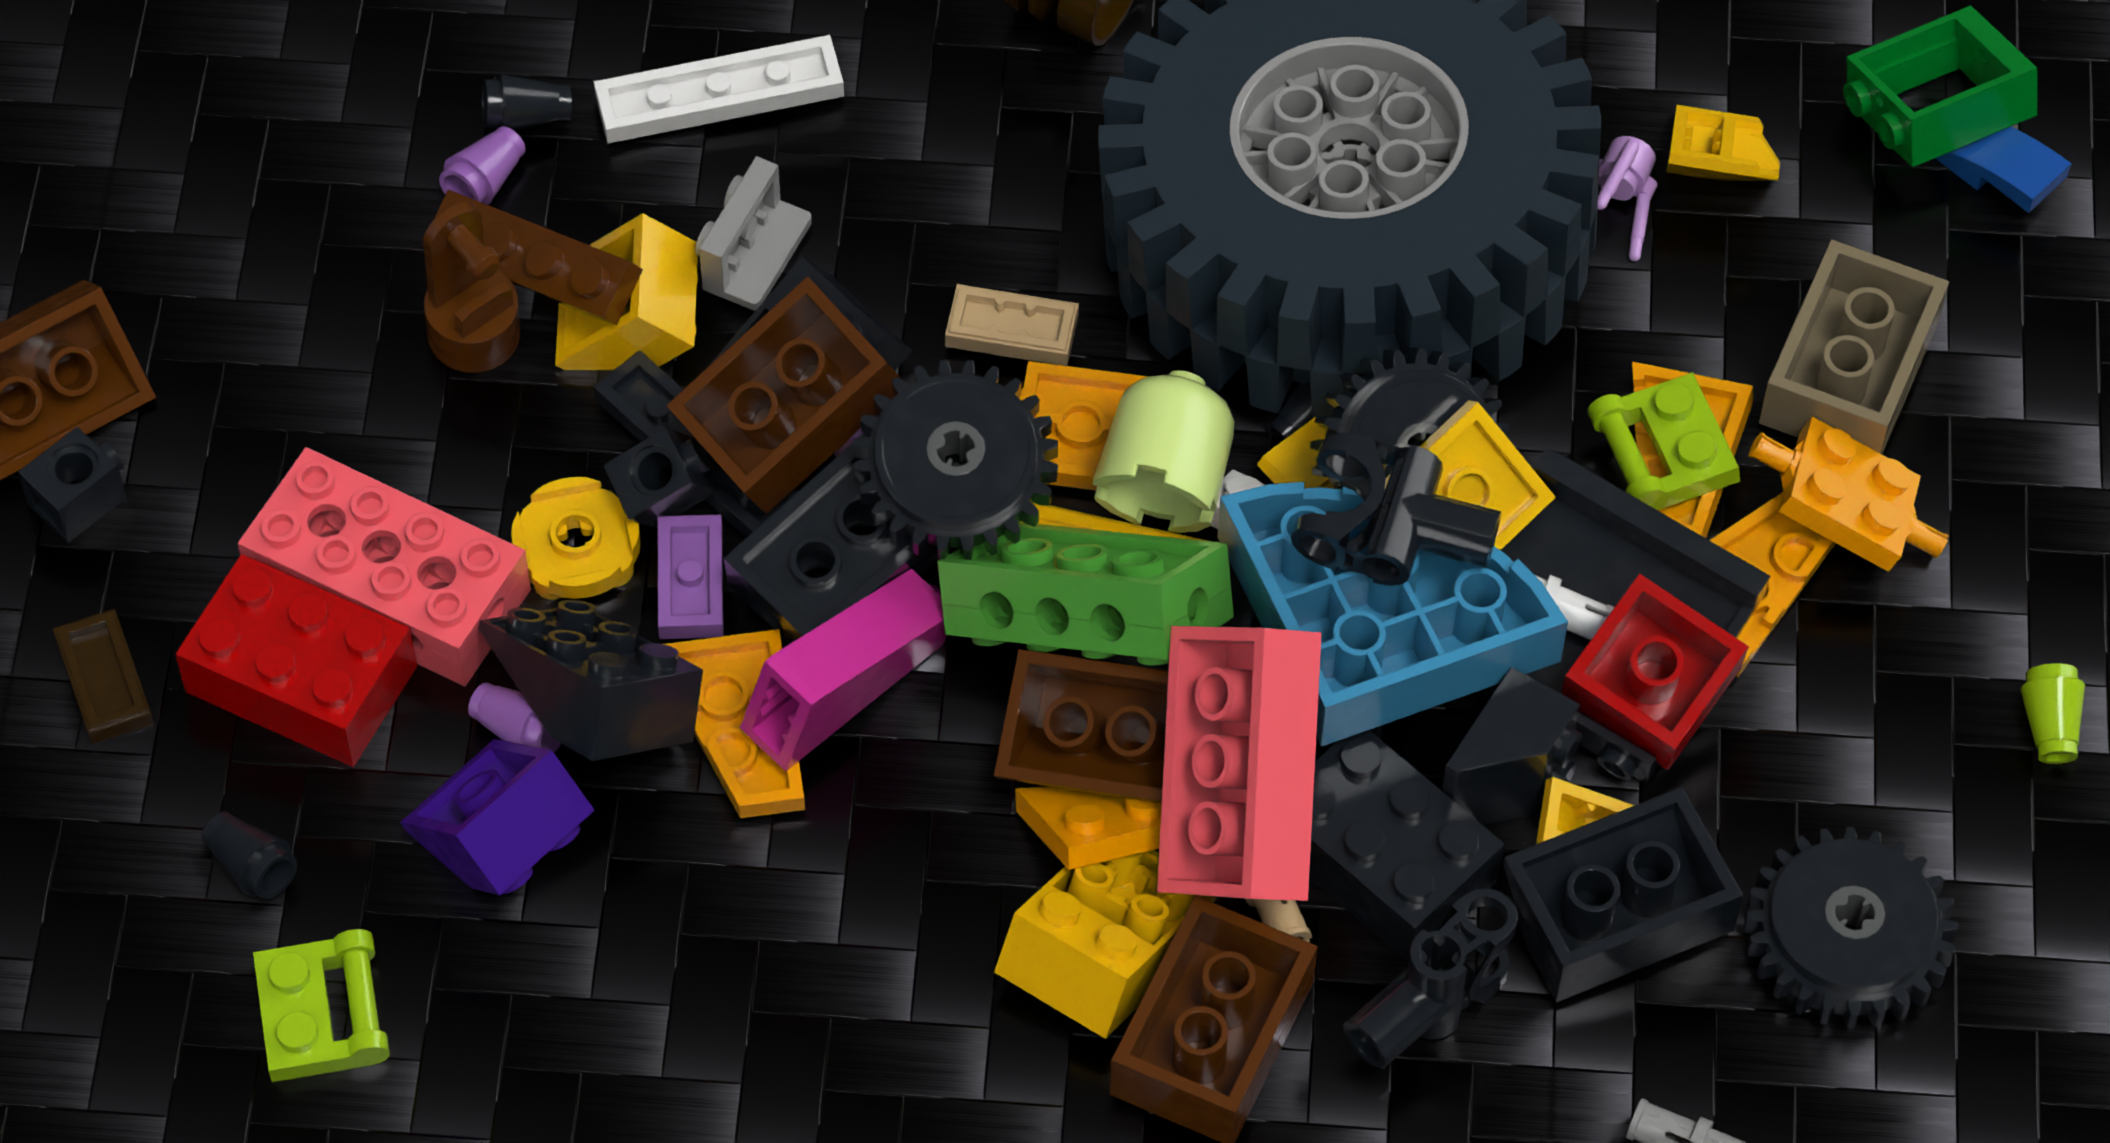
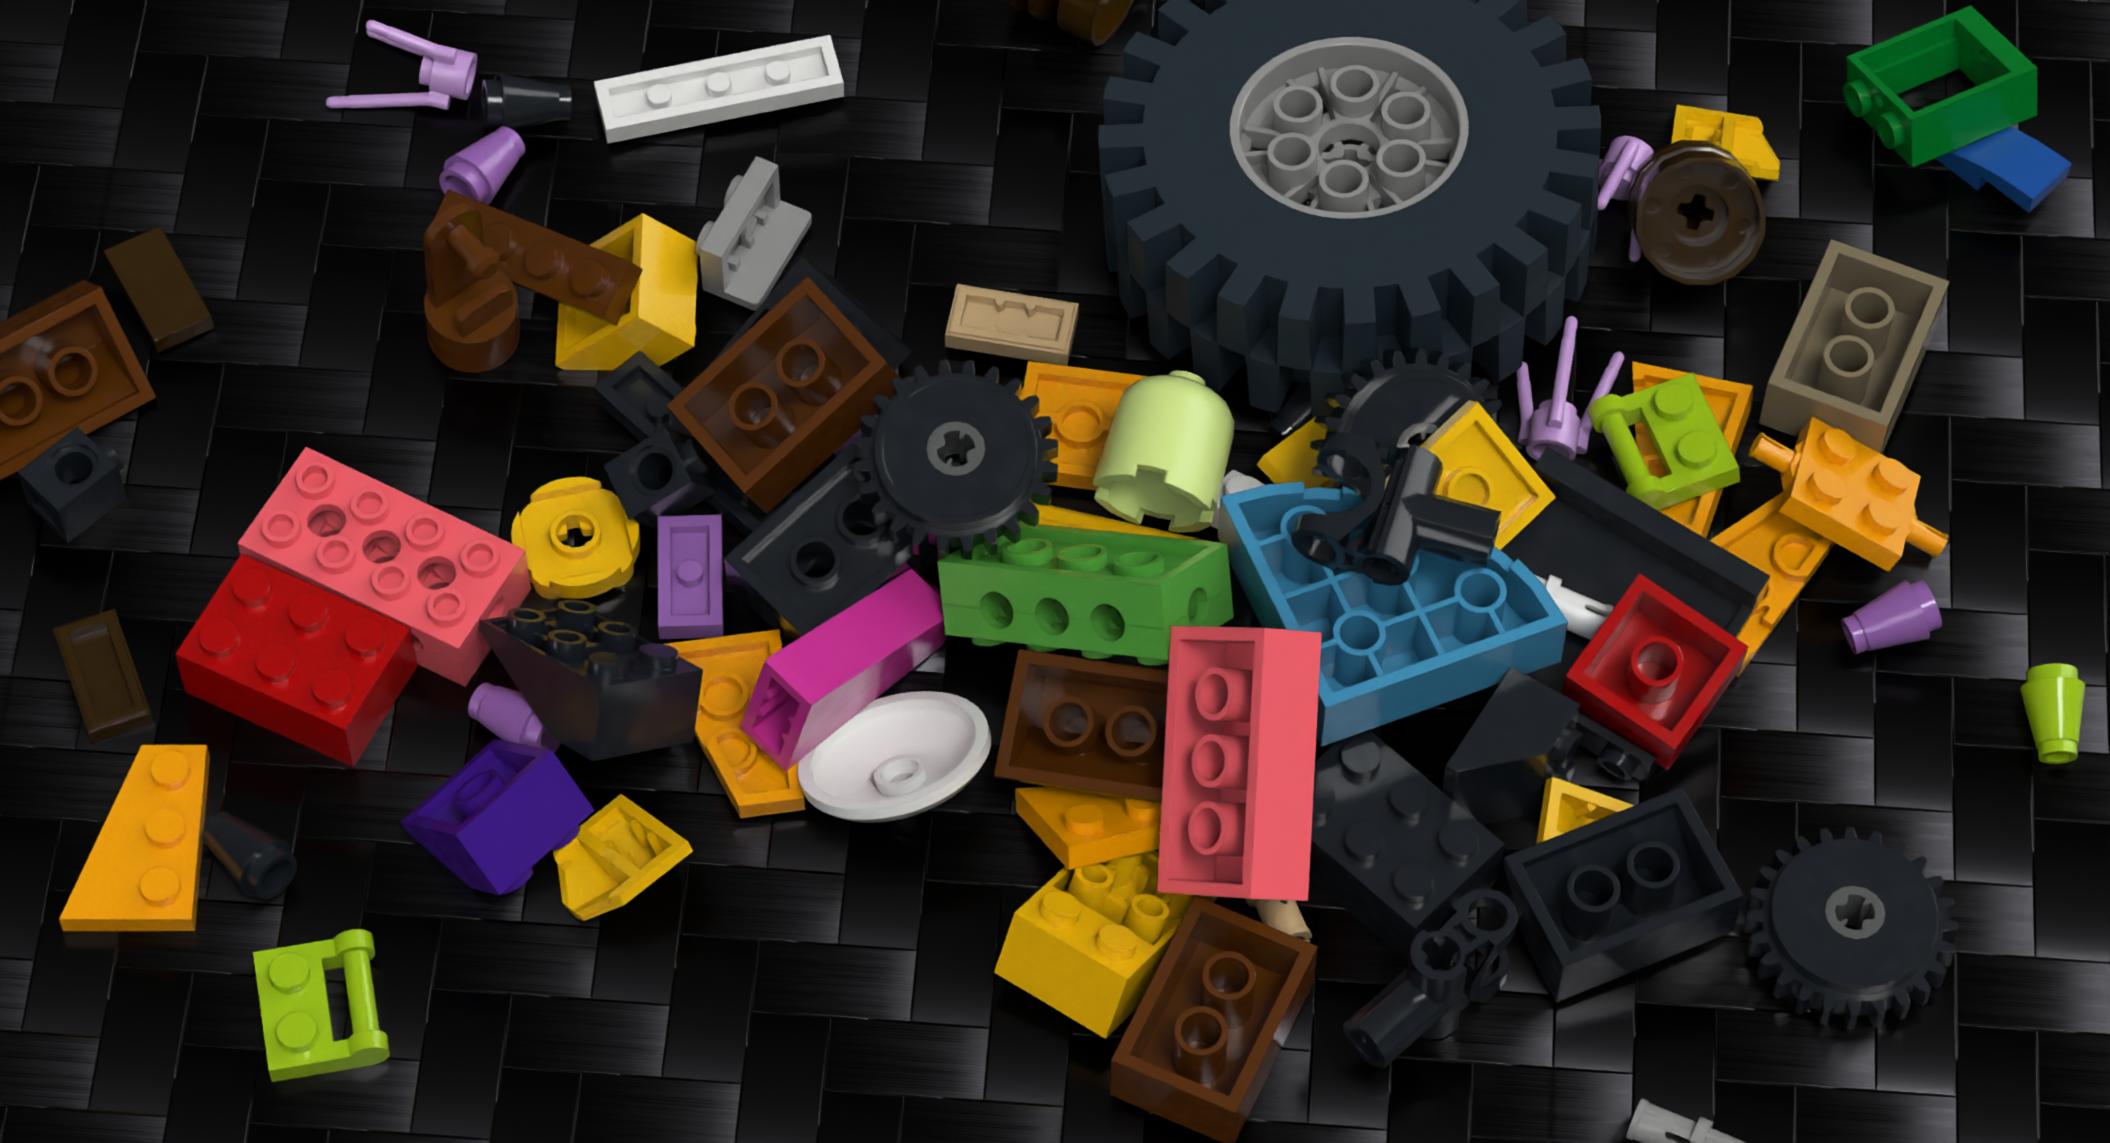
none -> light orange wing [59,745,210,931]
none -> dark brown tile [104,226,214,353]
none -> lavender plant [326,20,477,110]
none -> yellow slope [553,794,693,921]
none -> white dish [798,691,991,823]
none -> lavender plant [1516,316,1624,461]
none -> dark brown wheel [1627,140,1766,285]
none -> medium lavender cone [1841,580,1942,655]

